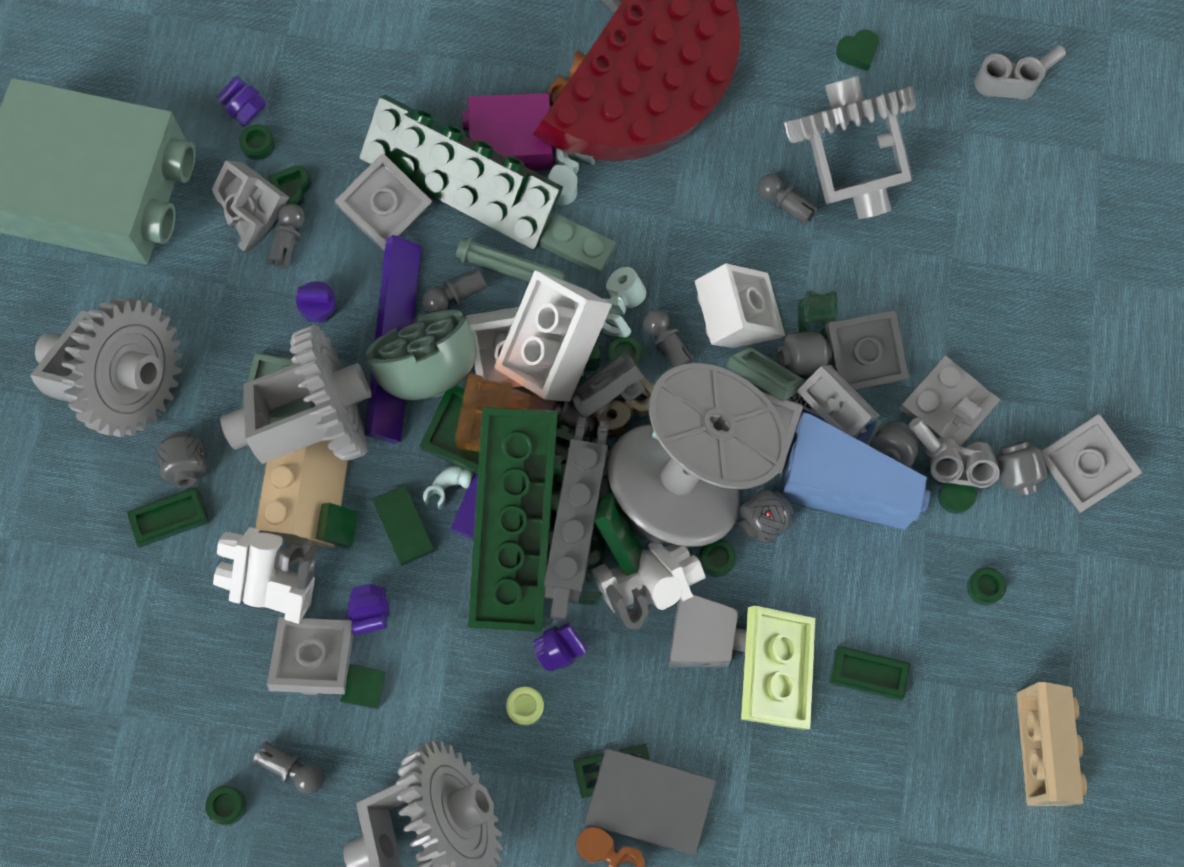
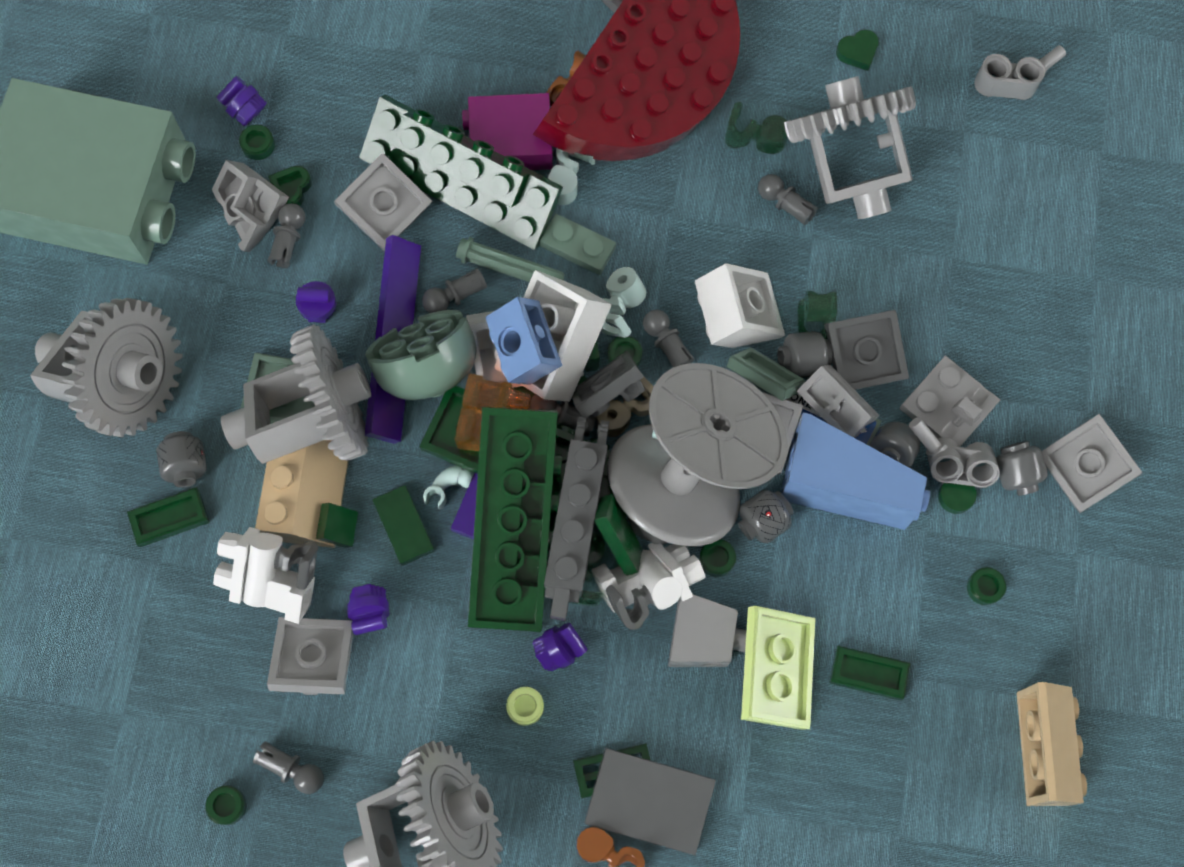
dark green tile [340,664,386,710] -> none
none -> medium blue brick [485,297,562,385]
none -> clear green leg [725,102,788,154]

